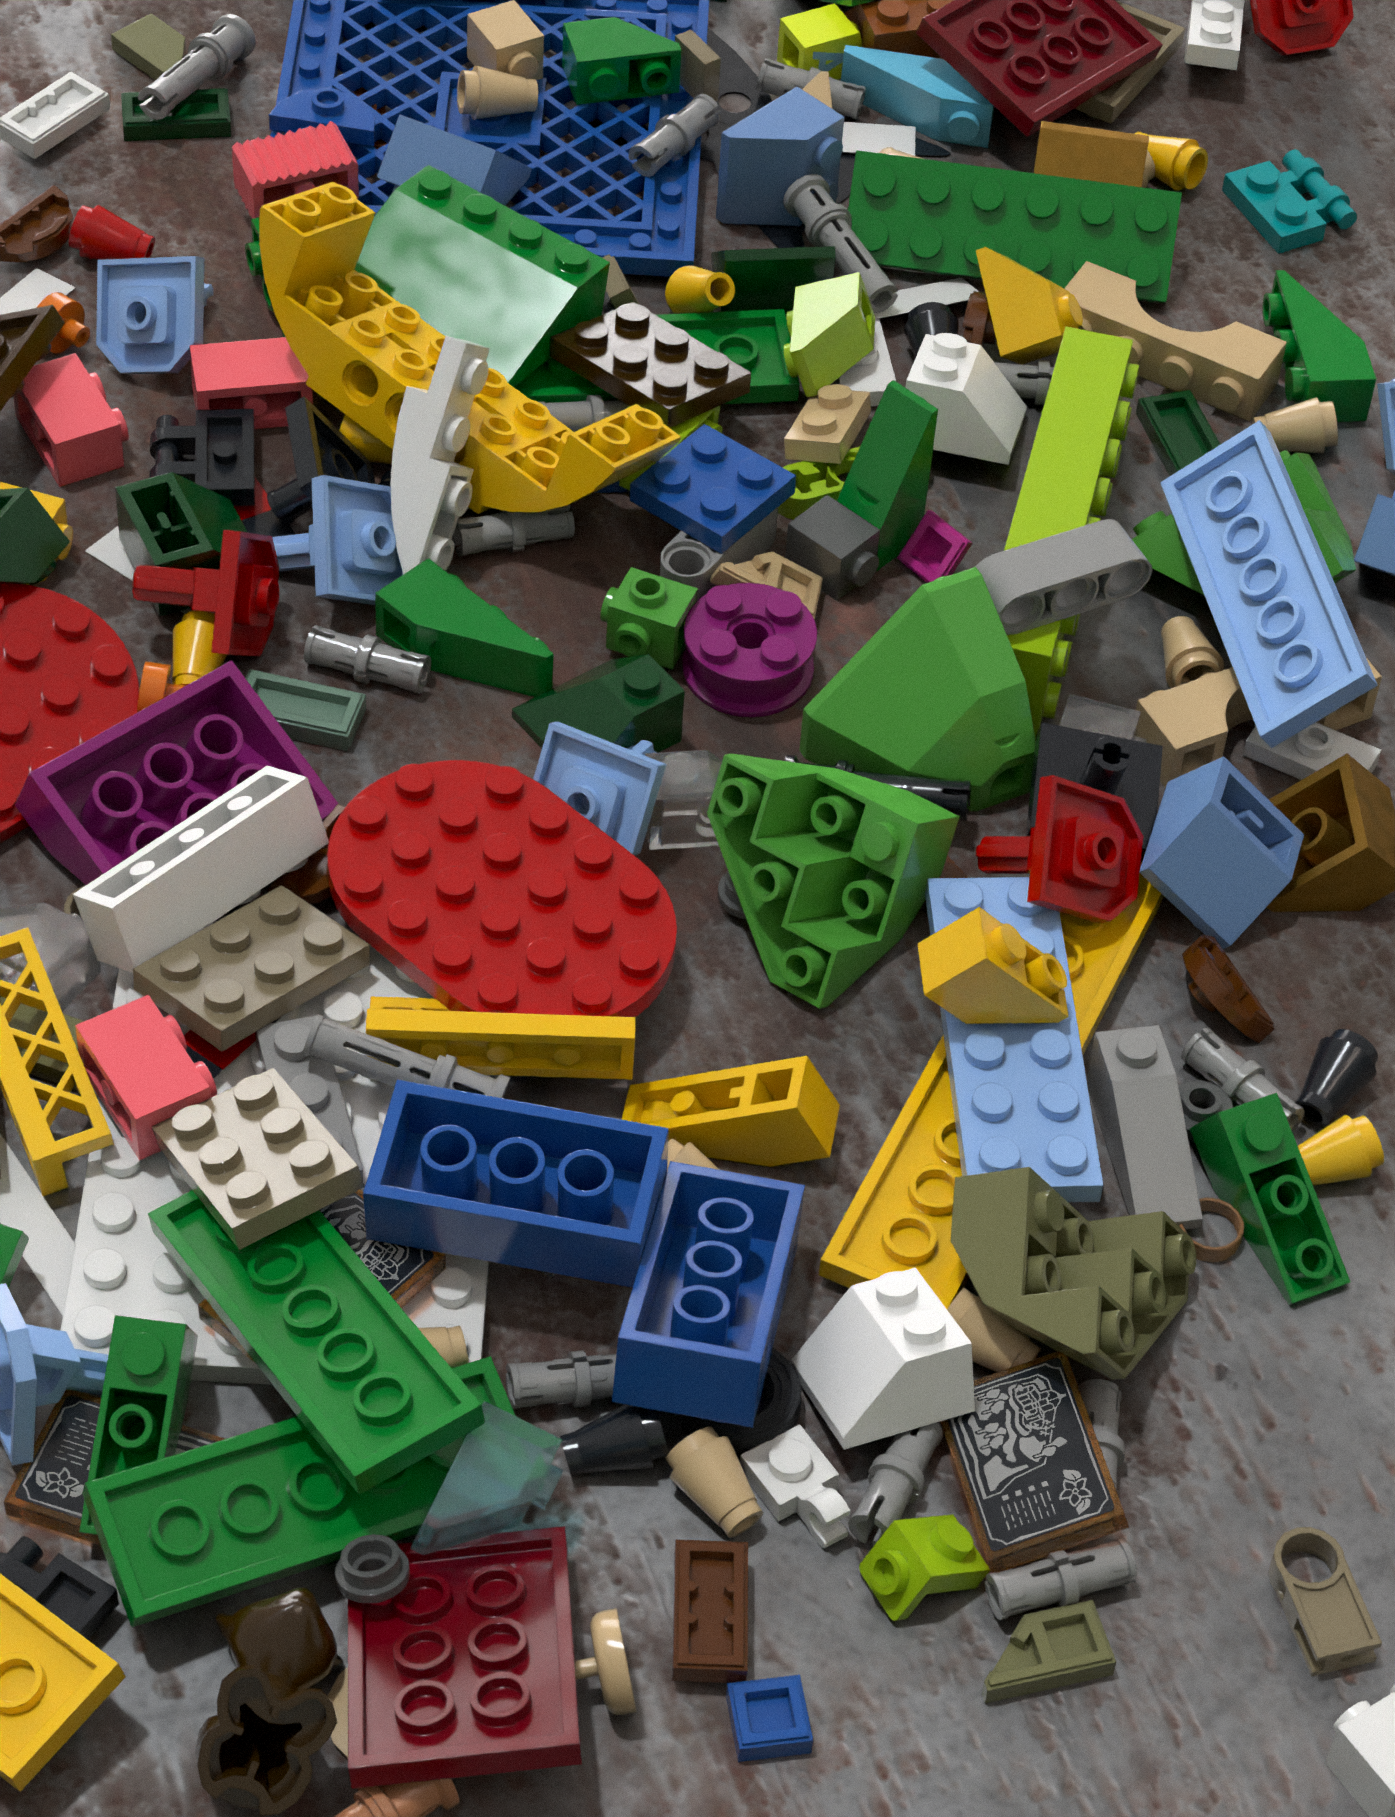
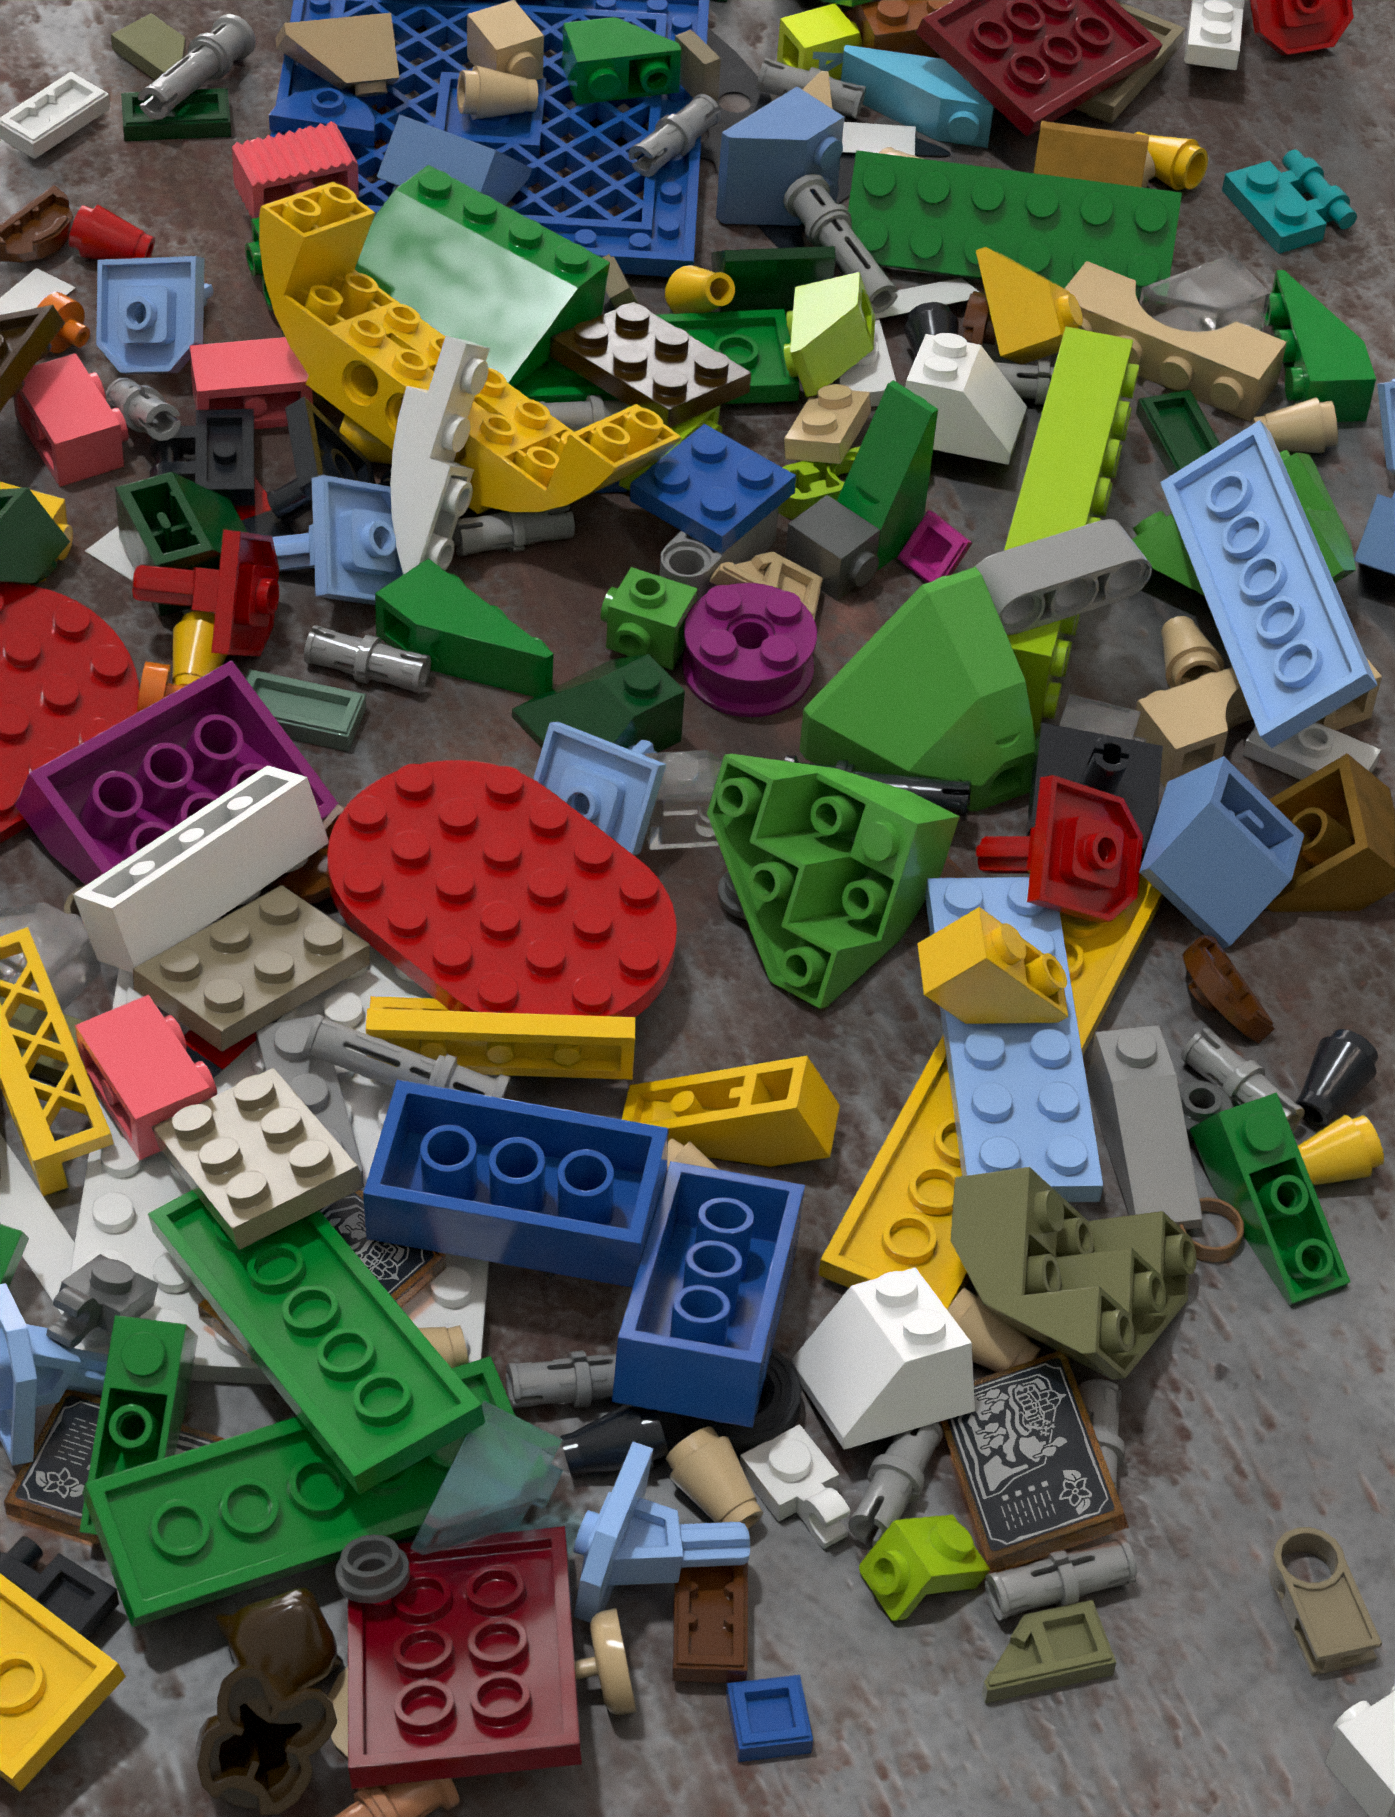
none -> dark grey plate [46,1254,159,1348]
none -> light grey pin [106,378,181,441]
none -> tan slope [275,13,399,97]
none -> light blue piece [573,1441,750,1622]
none -> clear slope [1139,254,1270,332]

